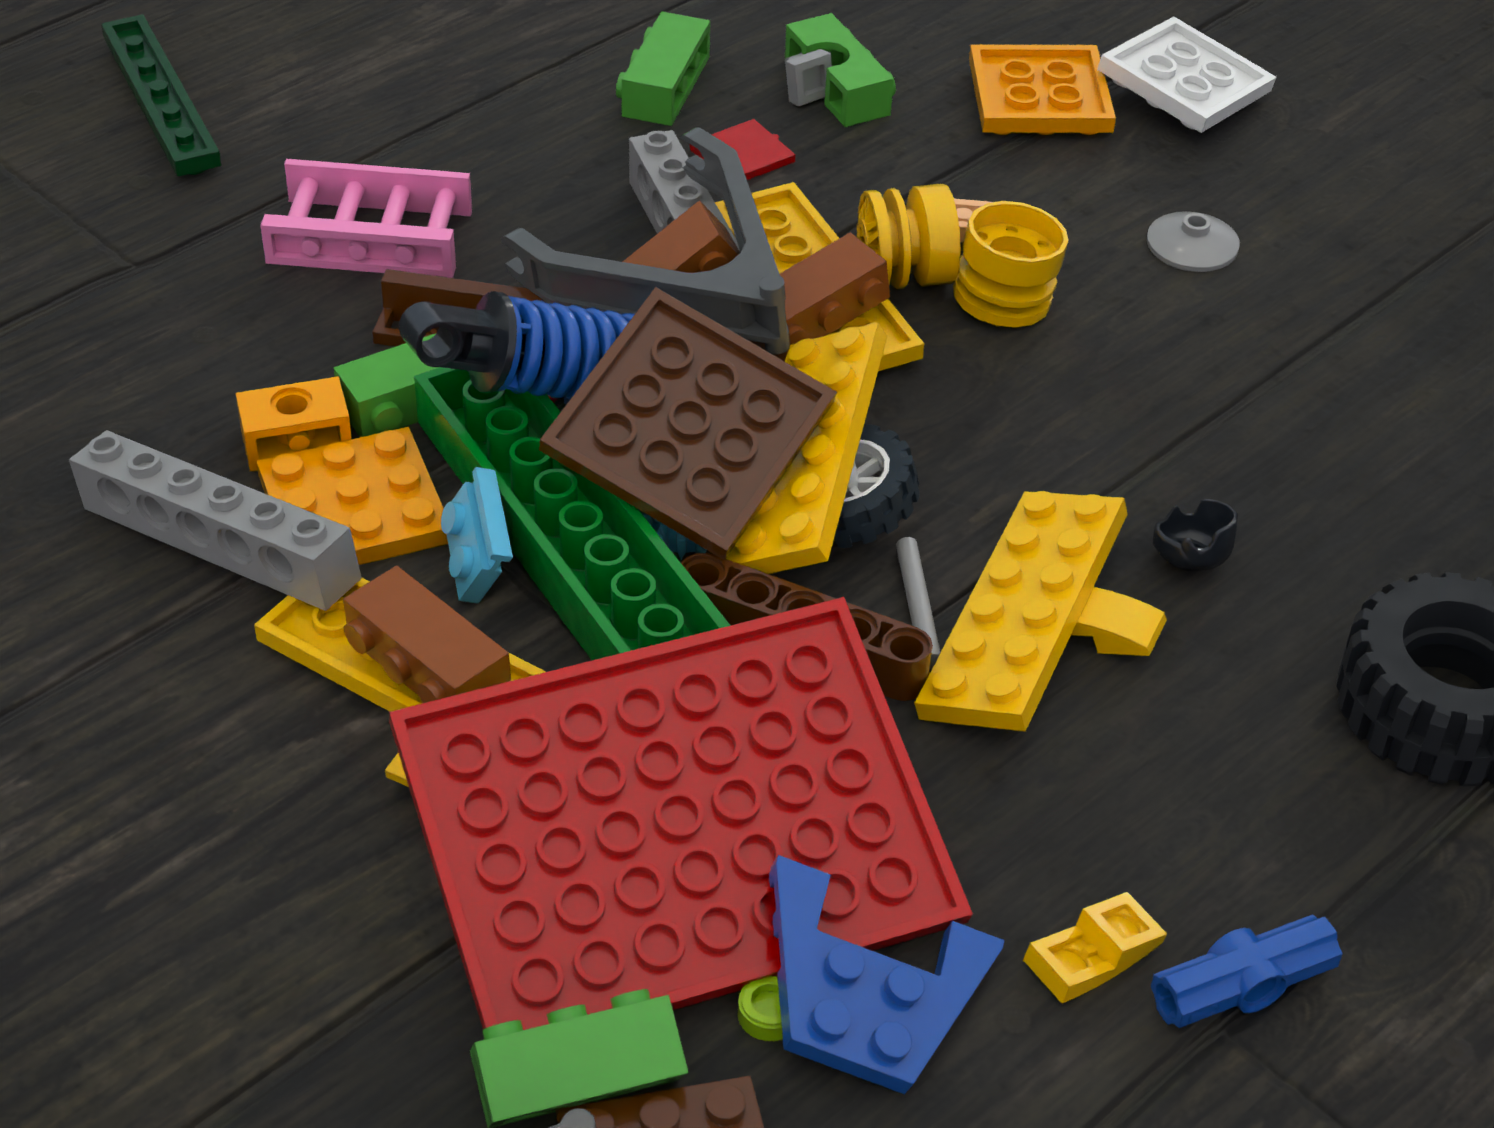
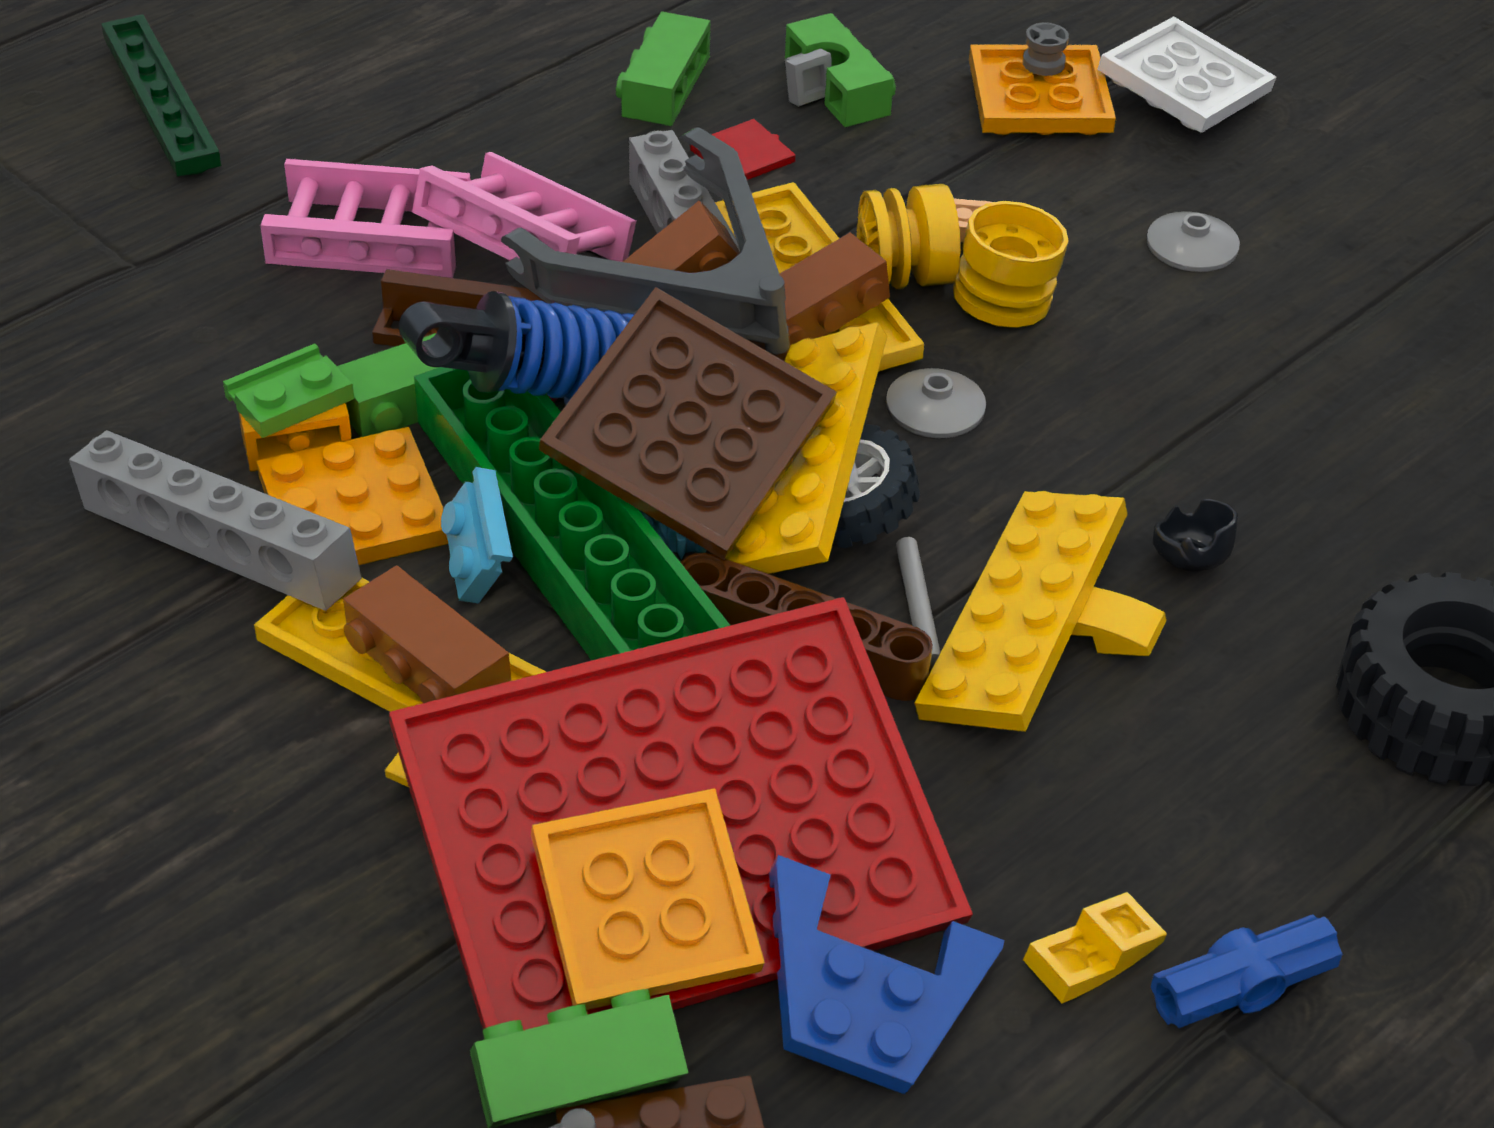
lime tile [738,976,783,1041] -> none
none -> bright green plate [223,344,354,438]
none -> bright pink fence [412,152,636,262]
none -> light orange plate [531,788,765,1010]
none -> light grey dish [886,368,986,438]
none -> dark grey wheel [1022,22,1069,76]

